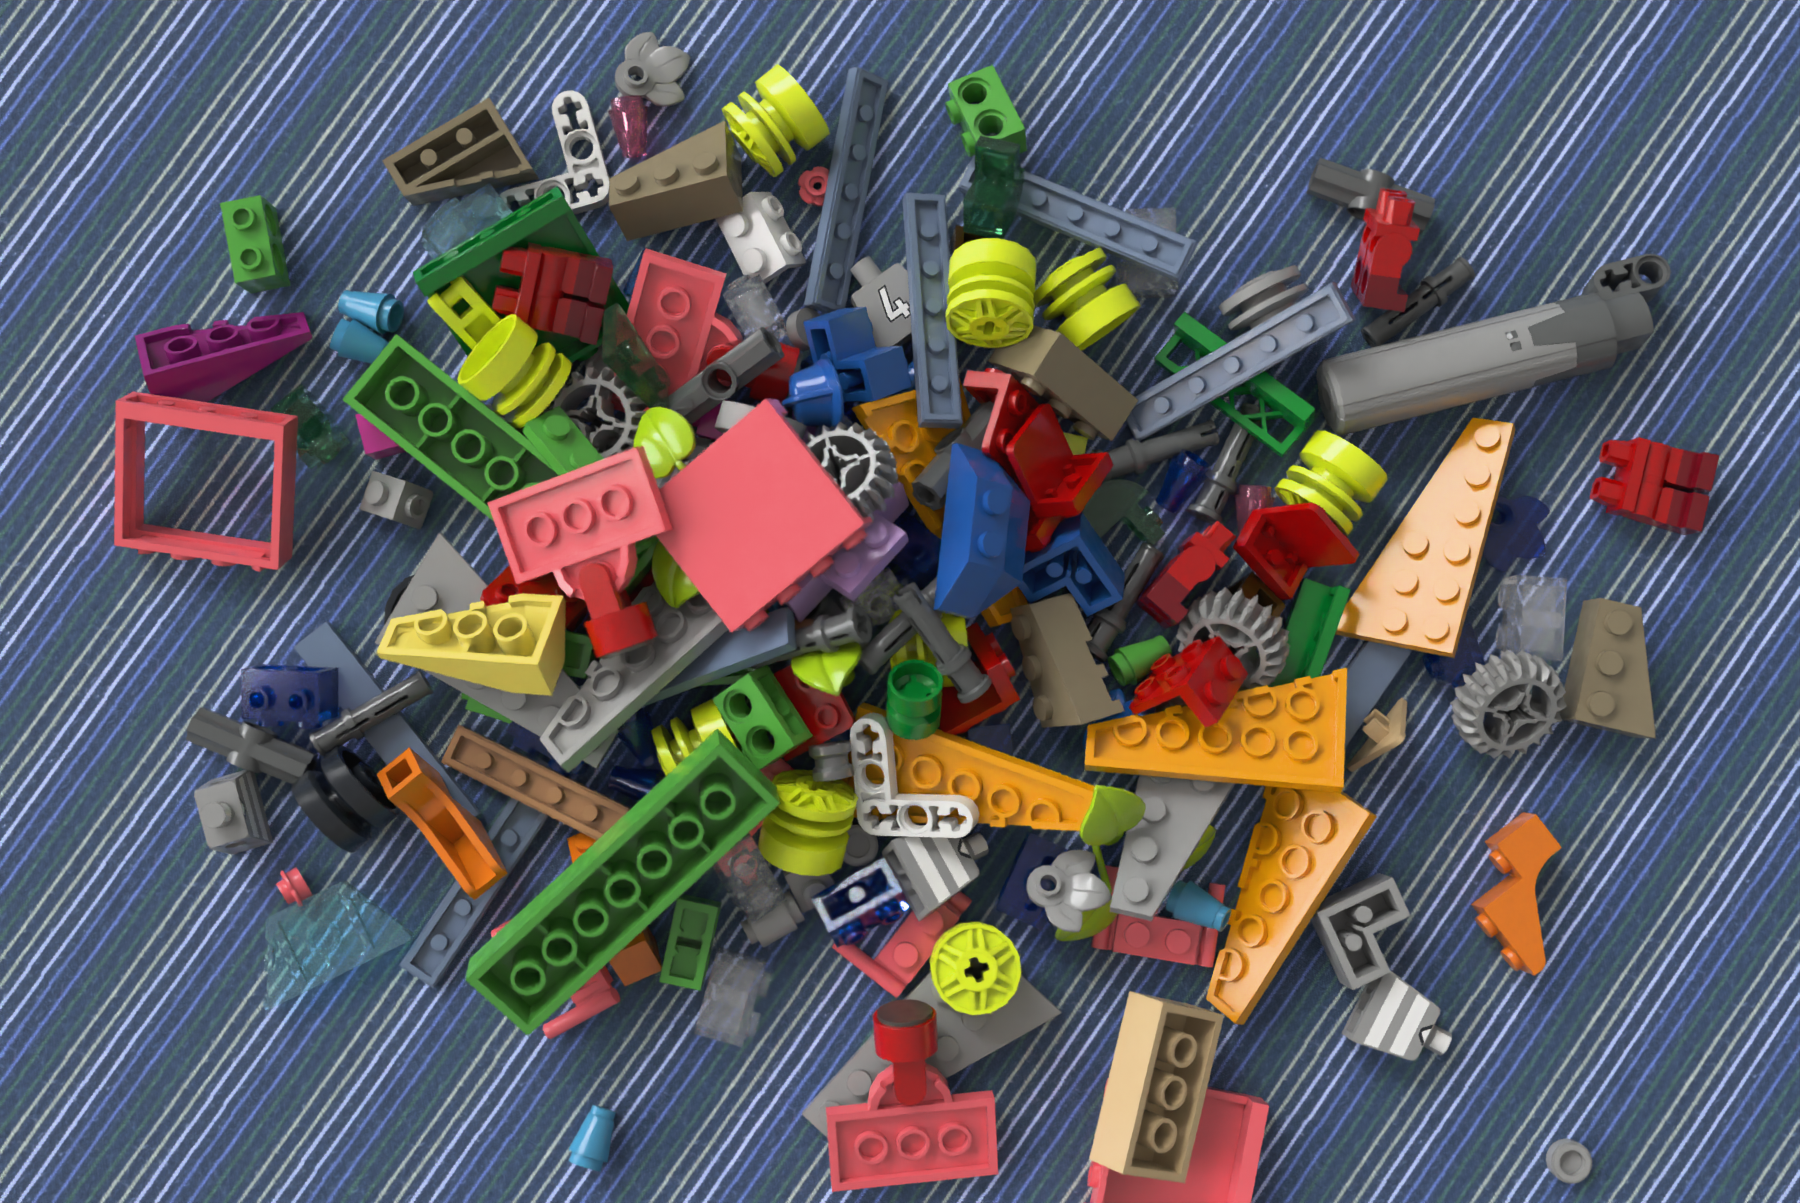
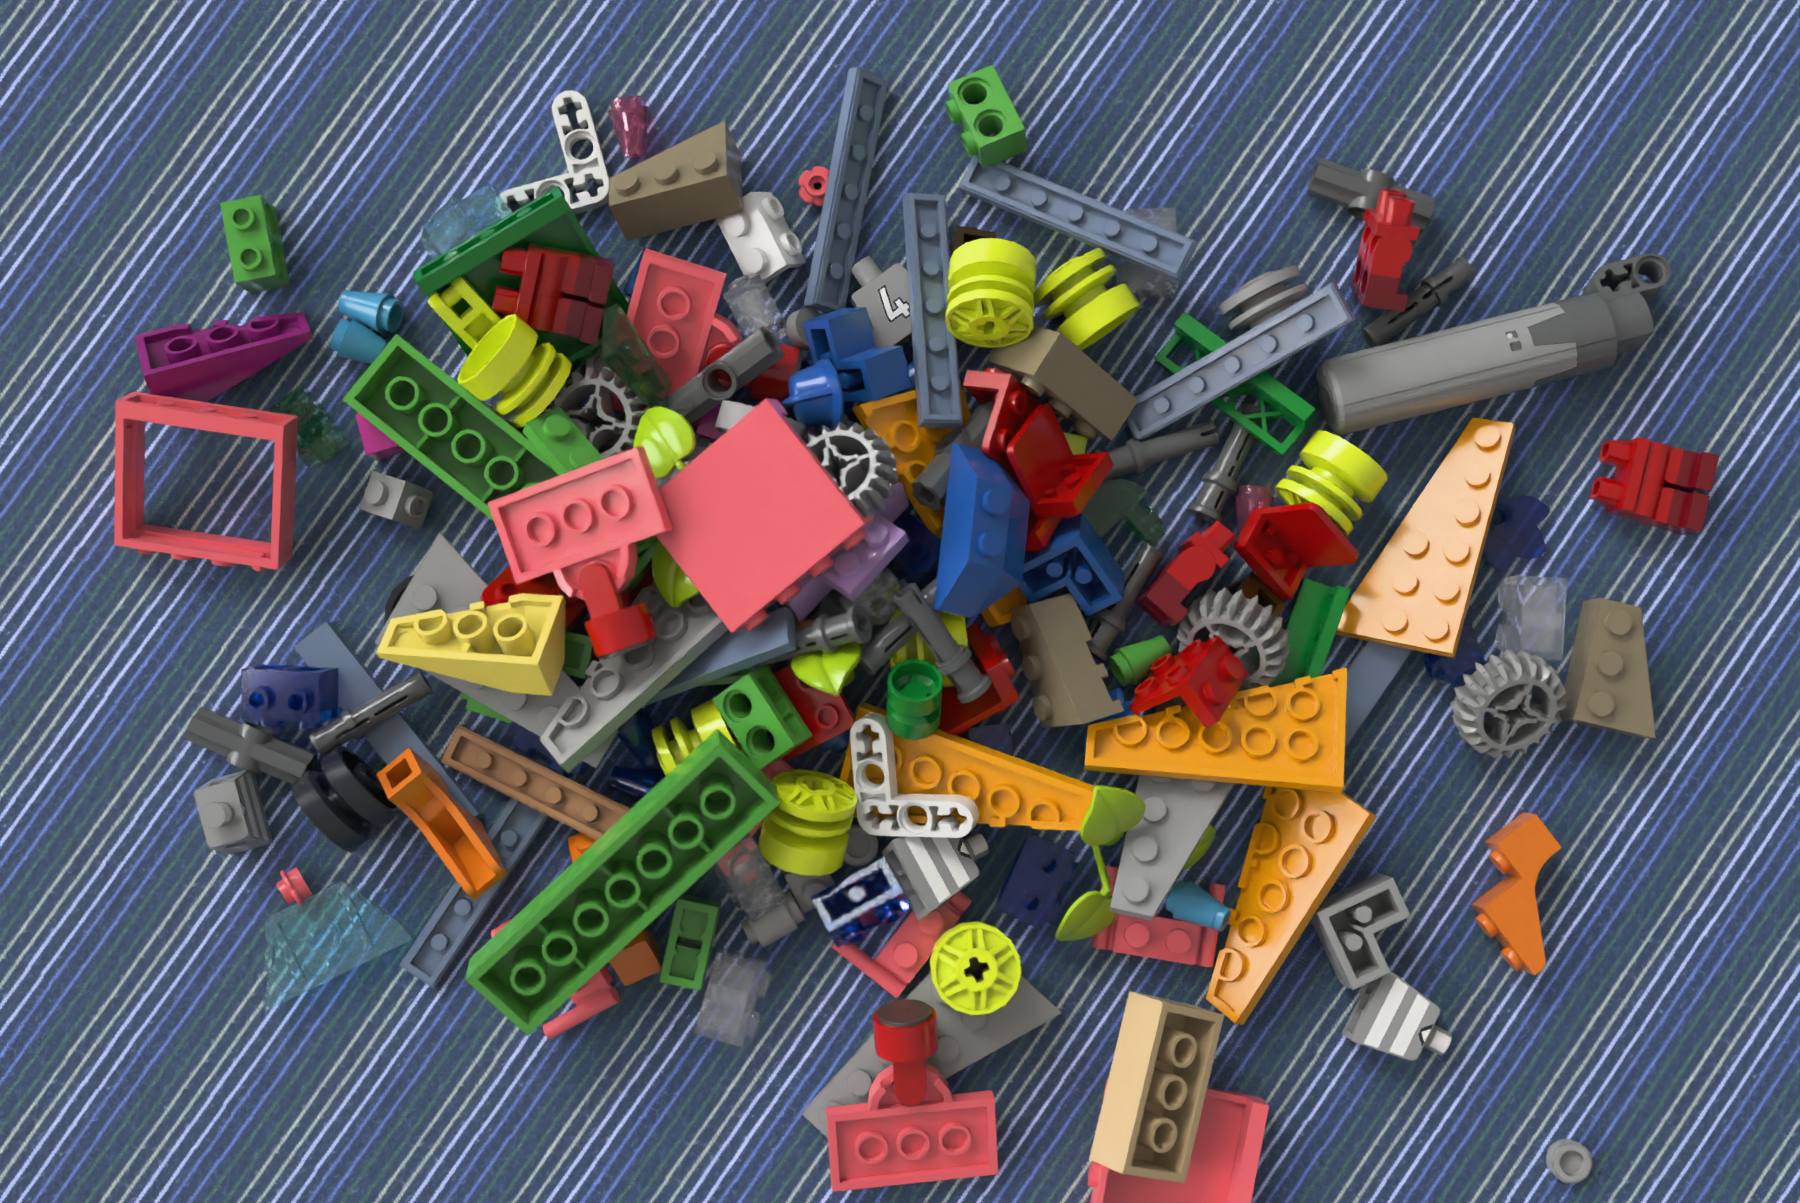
dark tan wedge [382,98,539,206] -> none
dark azure cone [568,1105,616,1171] -> none
light grey plate [614,32,690,107] -> none
neon yellow wheel [722,64,830,177] -> none
flat silver wheel [809,741,855,782] -> none
clear green brick [963,136,1025,239] -> none
light grey plate [1026,850,1112,932] -> none
clear blue cone [1155,449,1210,513] -> none
tan piece [1347,698,1407,772] -> none

